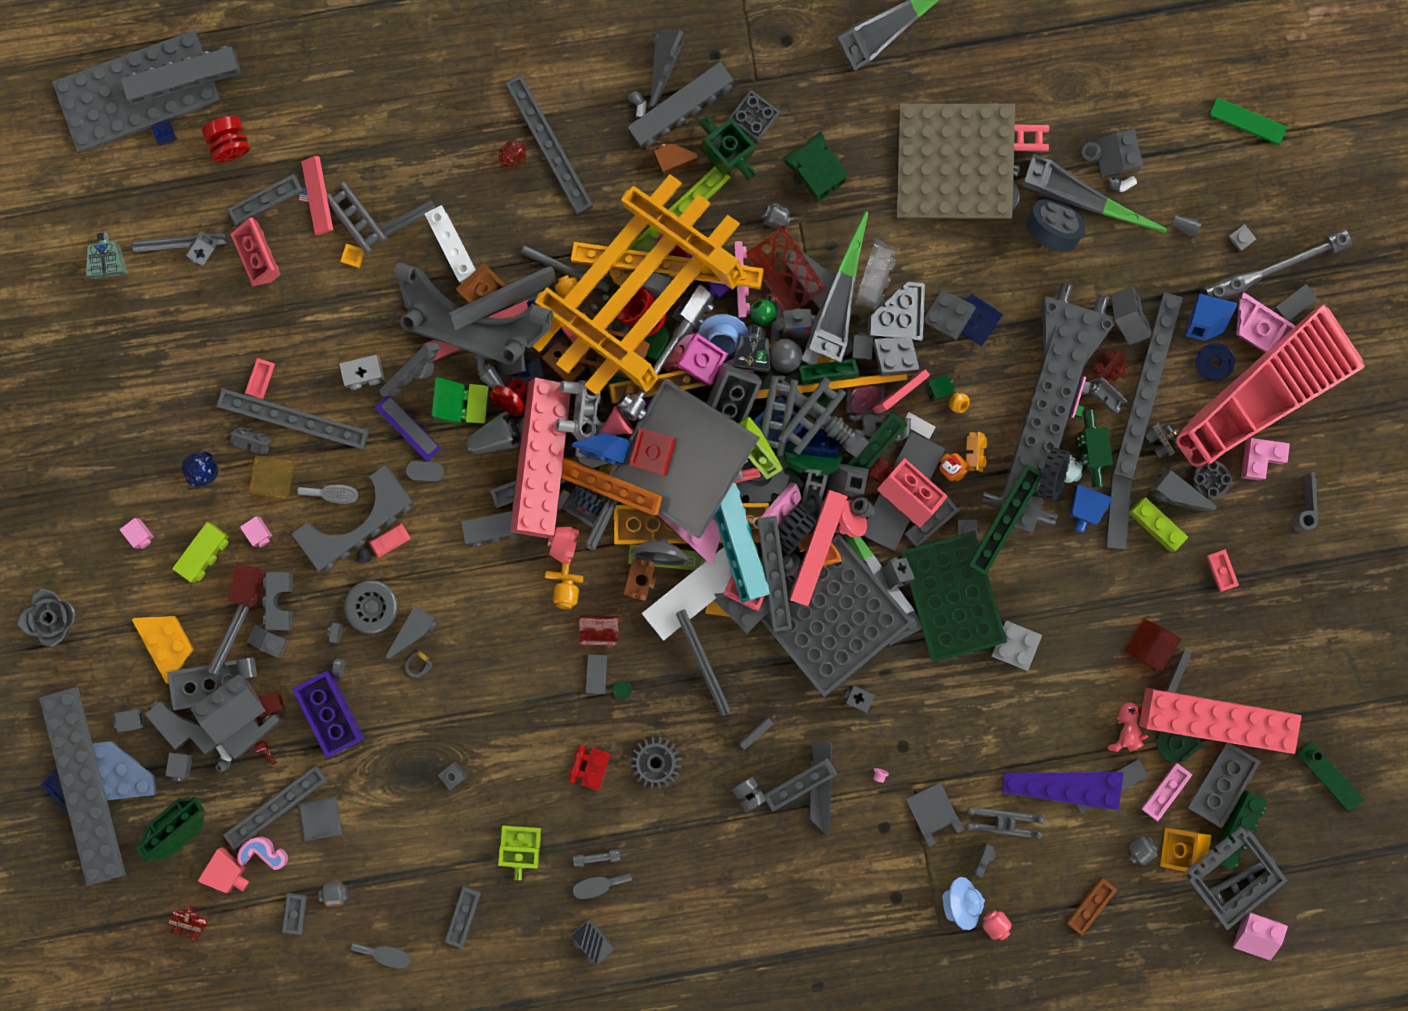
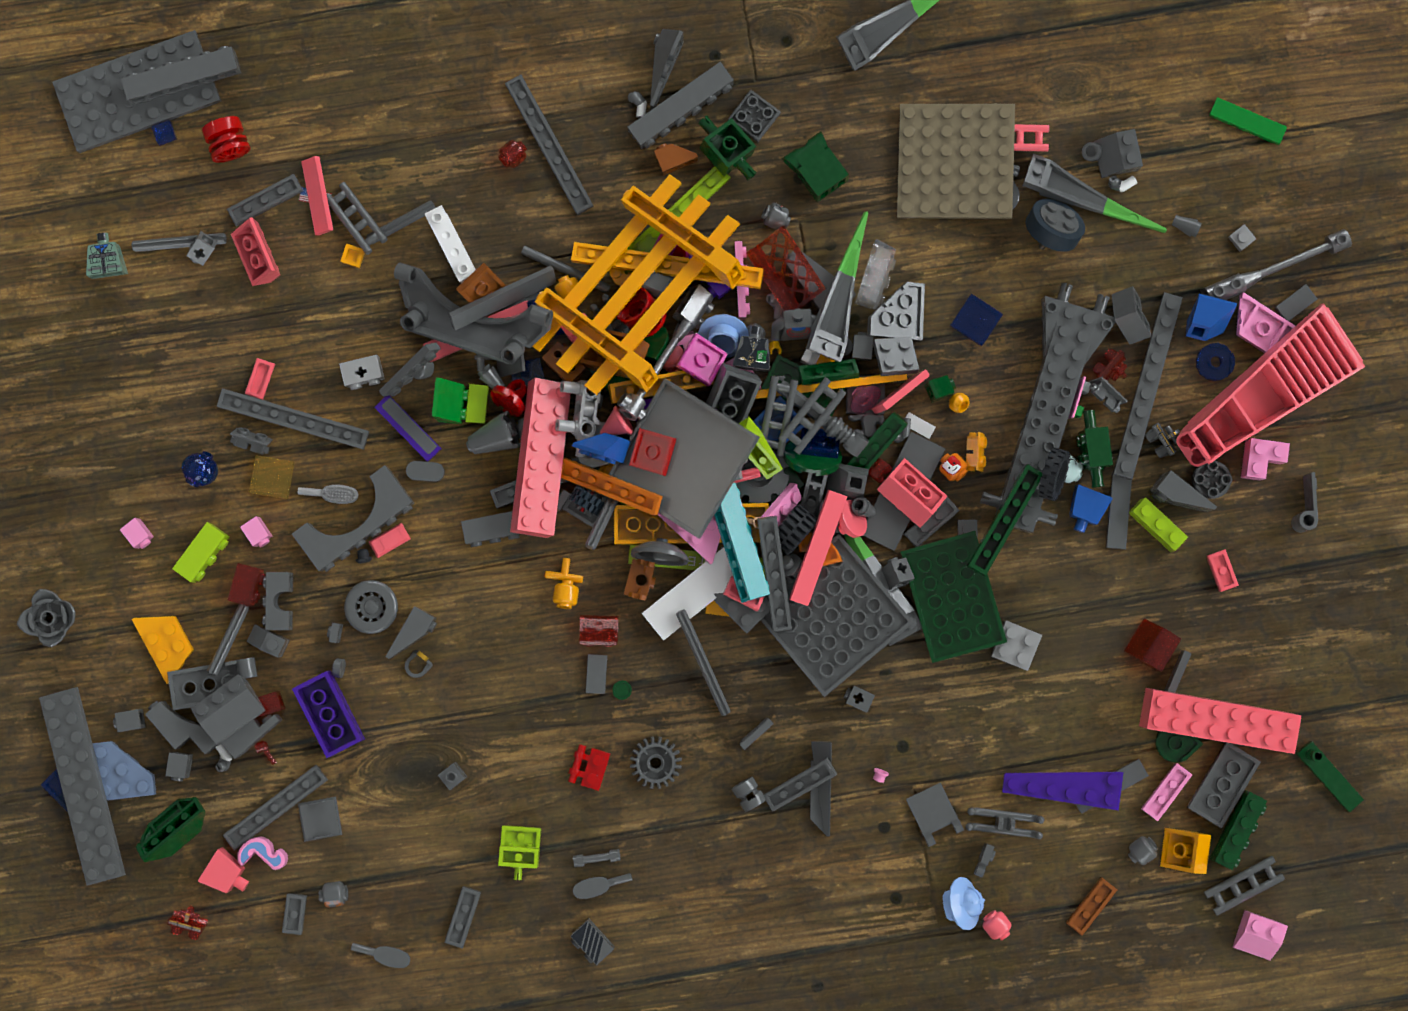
coral cone [547,526,579,563] -> none
green piece [750,299,776,326] -> none
dark grey piece [769,339,802,373] -> none
dark grey plate [923,289,976,340] -> none
coral animal [1108,702,1149,752] -> none
dark grey hinge [1186,826,1288,930] -> none

